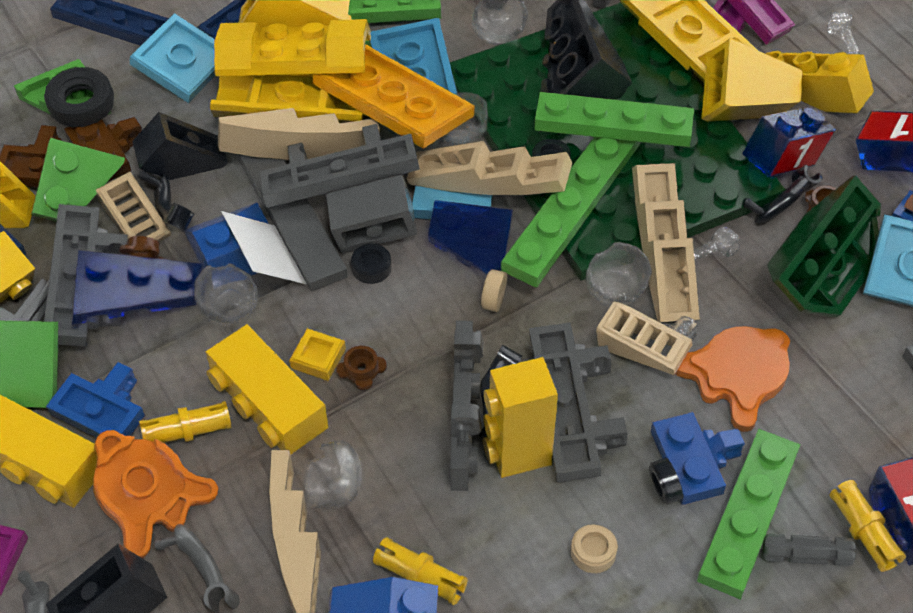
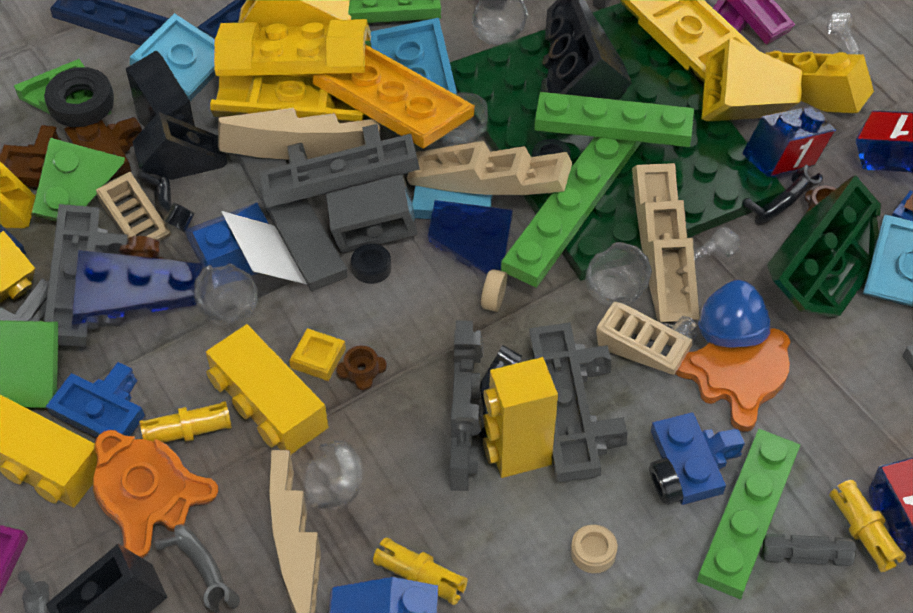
none -> black slope [126,50,195,127]
none -> blue hat [698,280,770,347]

